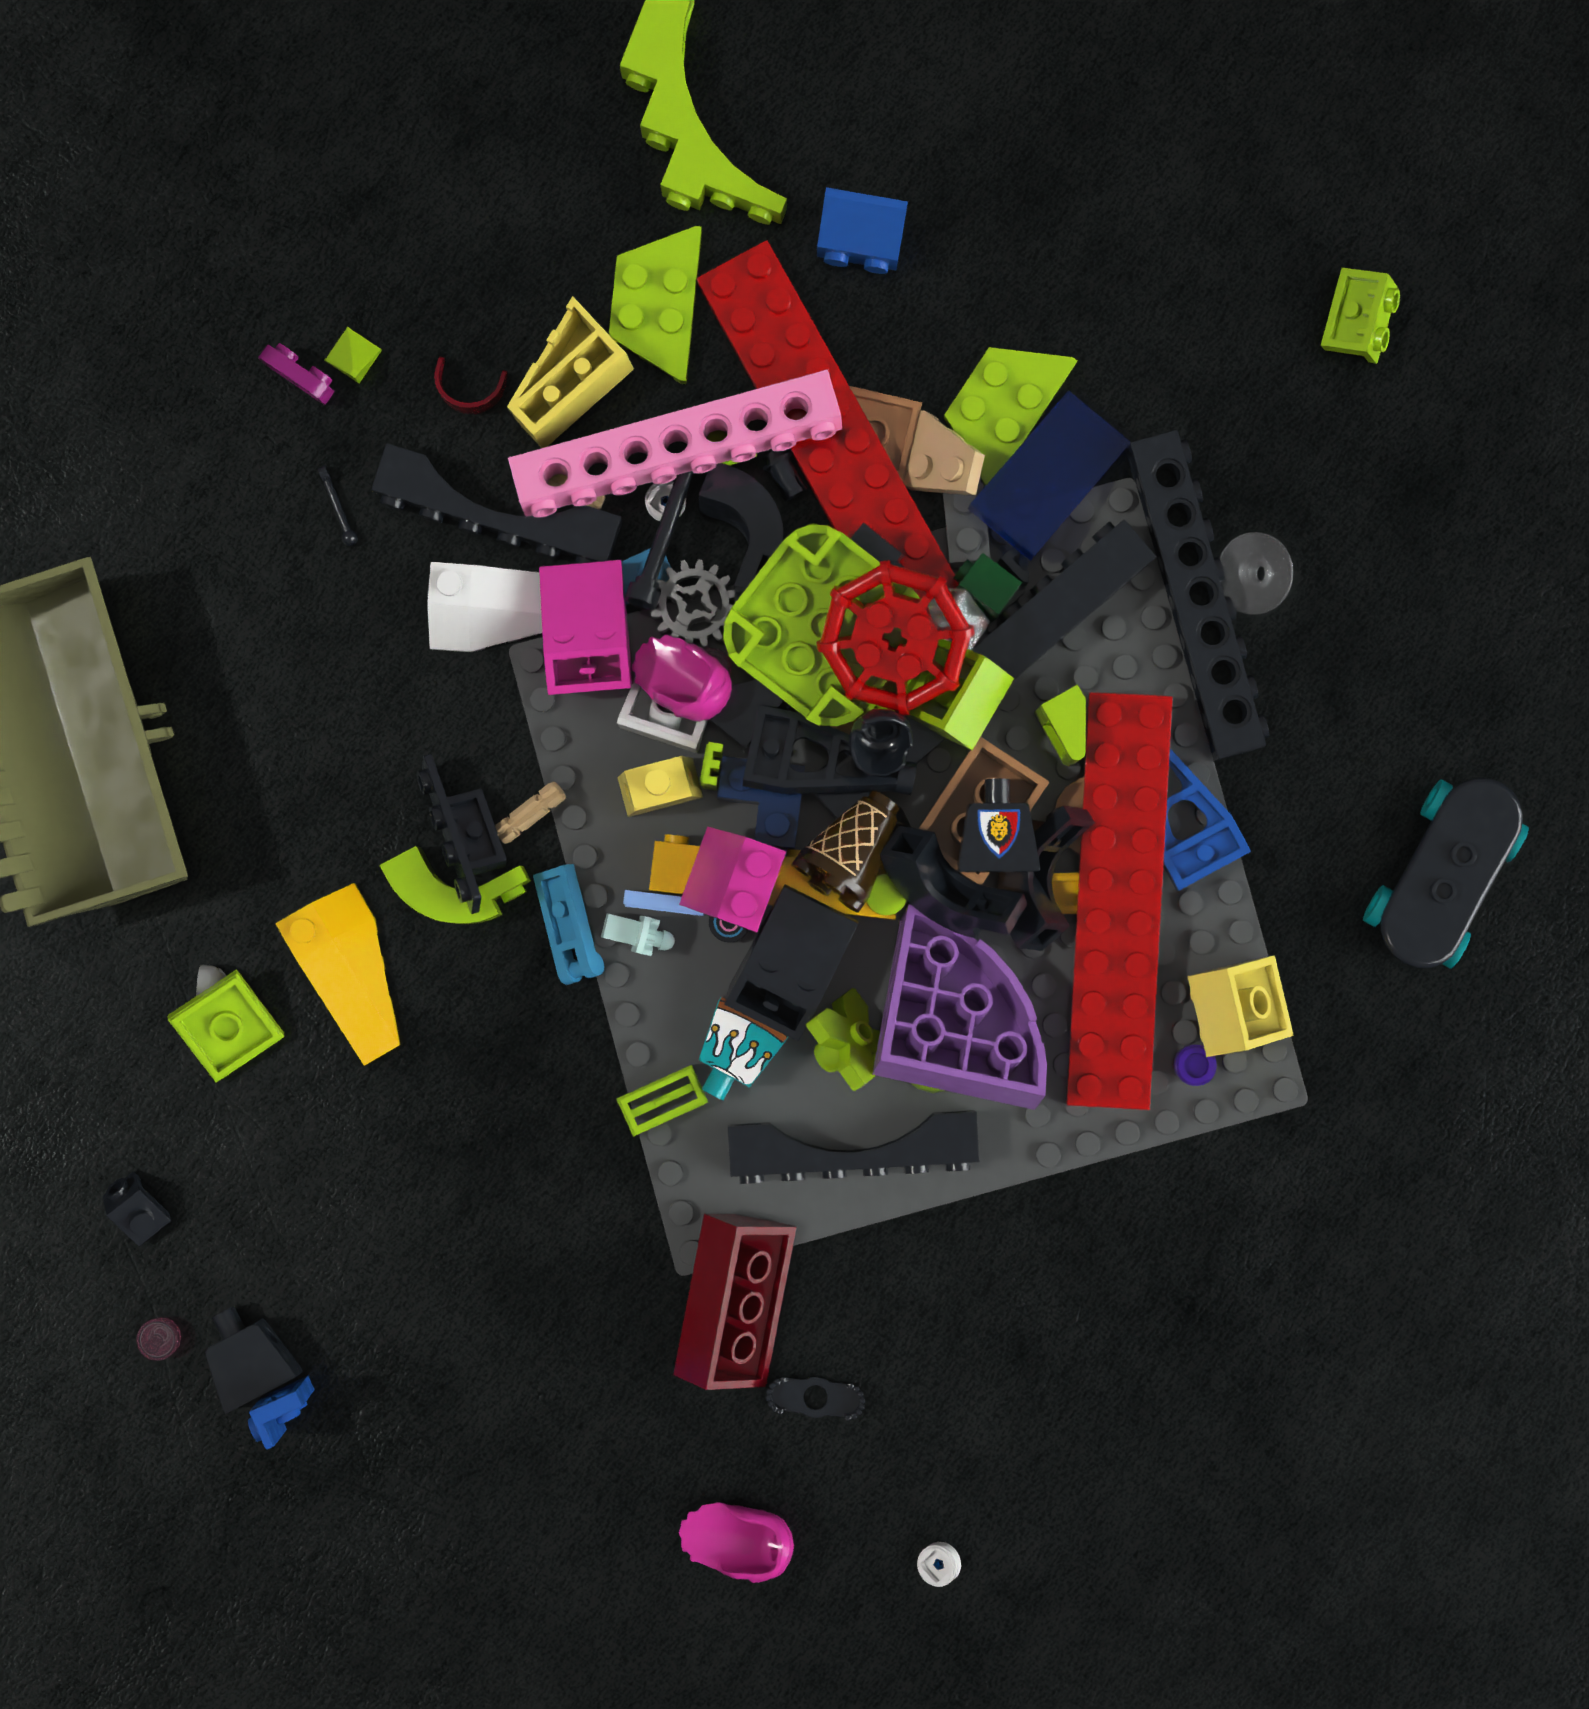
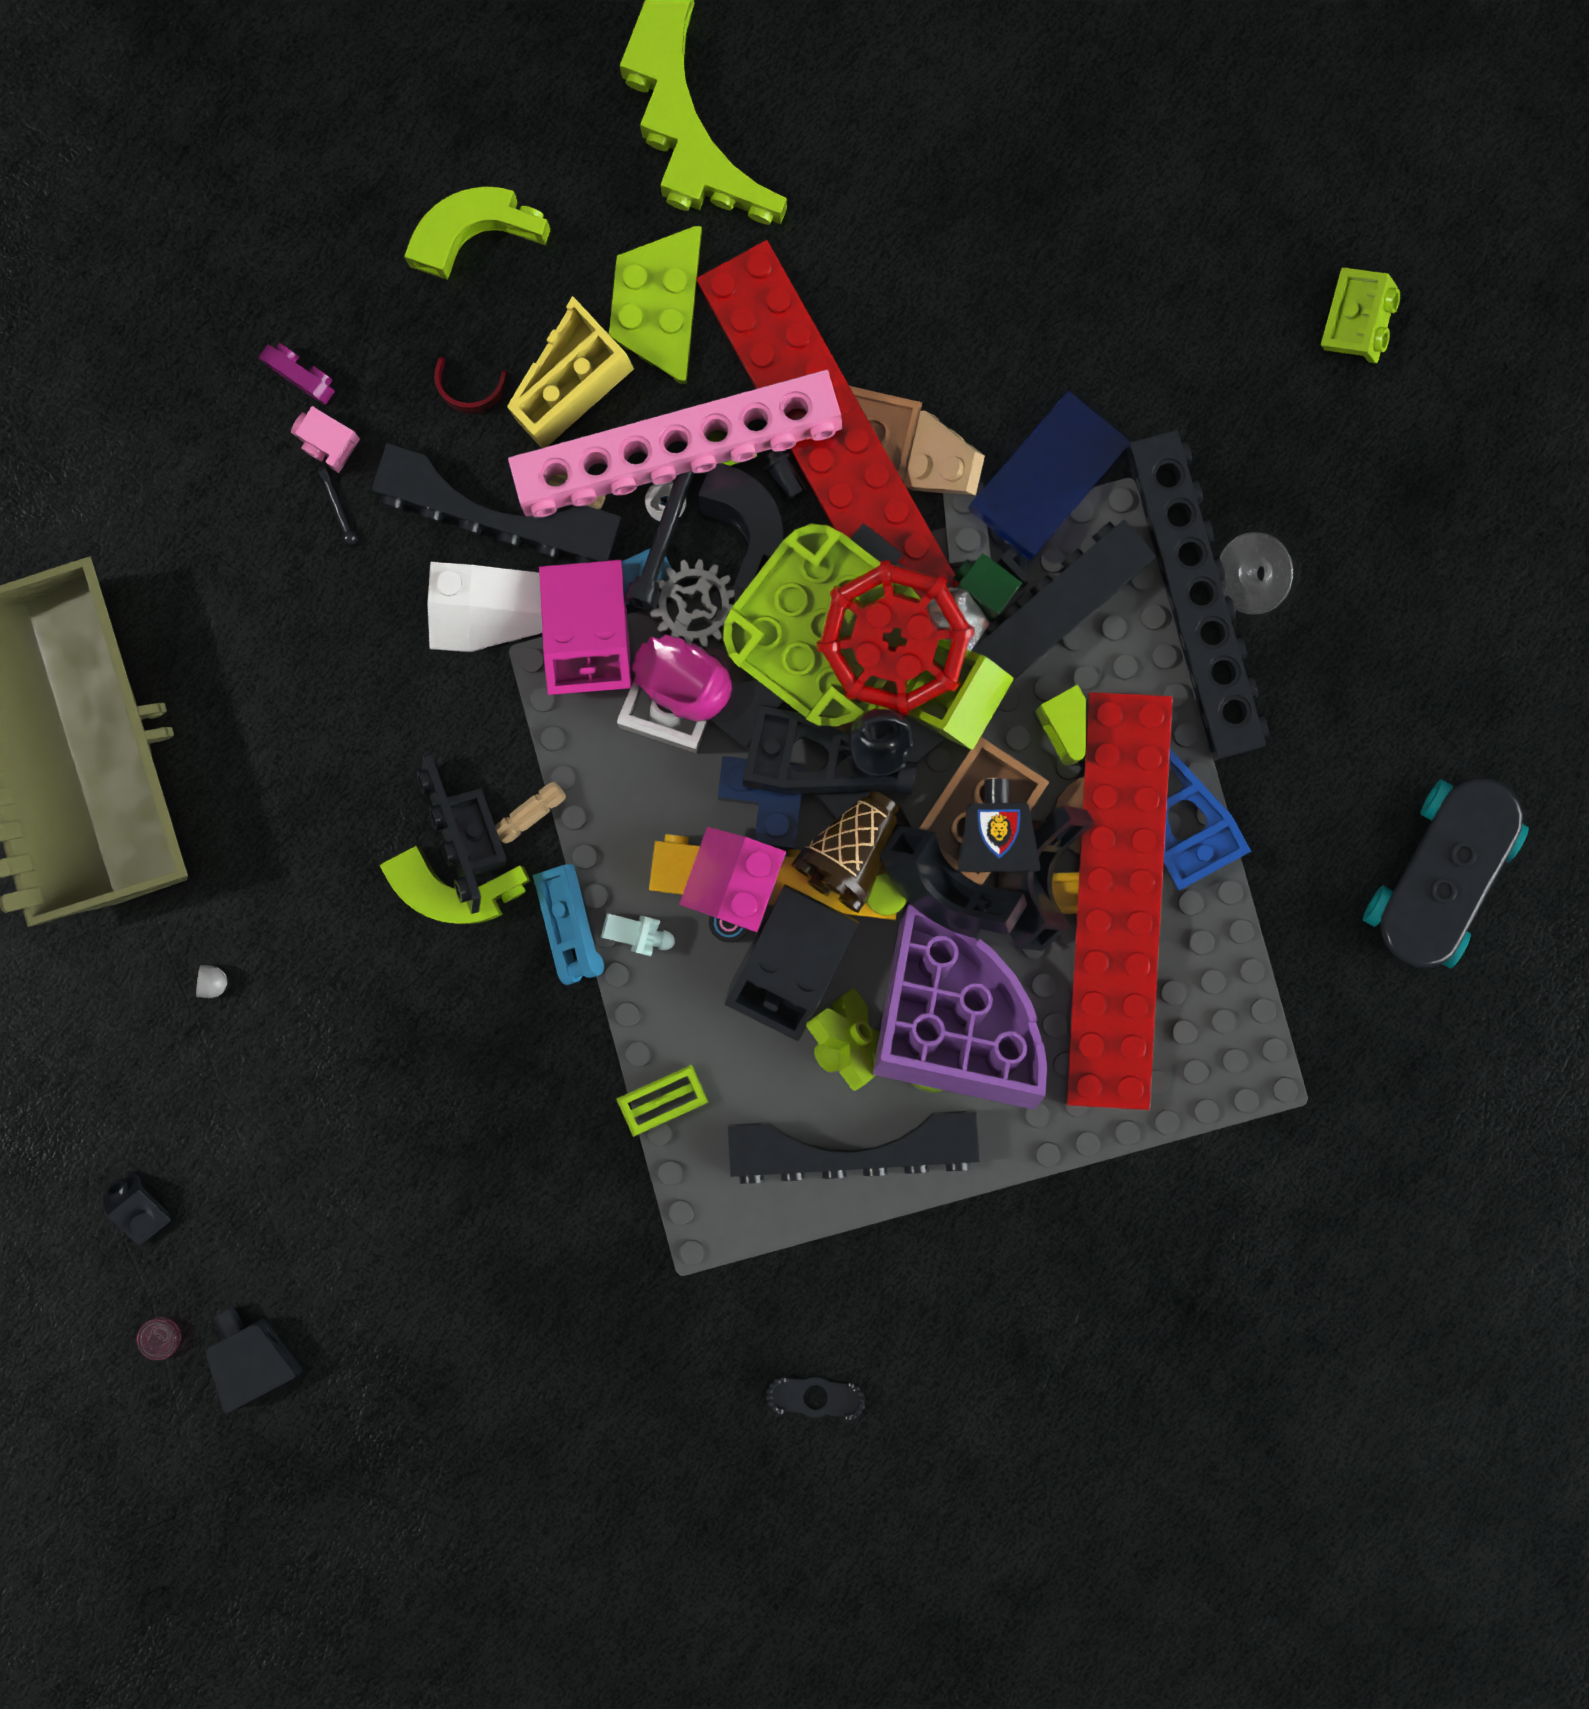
lime tile [168,969,285,1083] -> none
blue bracket [248,1375,315,1450] -> none
yellow wedge [275,883,401,1066] -> none
lime slope [325,327,382,383] -> none
light yellow torso [617,756,703,817] -> none
light blue tile [623,890,704,916] -> none
dark red slope [673,1214,797,1390] -> none
dark pink hair [679,1502,794,1583] -> none
torso [699,996,788,1101] -> none
lime tile [700,742,724,791] -> none
blue slope [817,187,908,274] -> none
white tile [917,1542,961,1587] -> none
lime wing [944,347,1077,493] -> none
dark purple tile [1174,1044,1217,1086] -> none
light yellow slope [1187,955,1294,1057] -> none
none -> bright pink brick [291,406,360,473]
none -> lime arch [404,187,550,280]

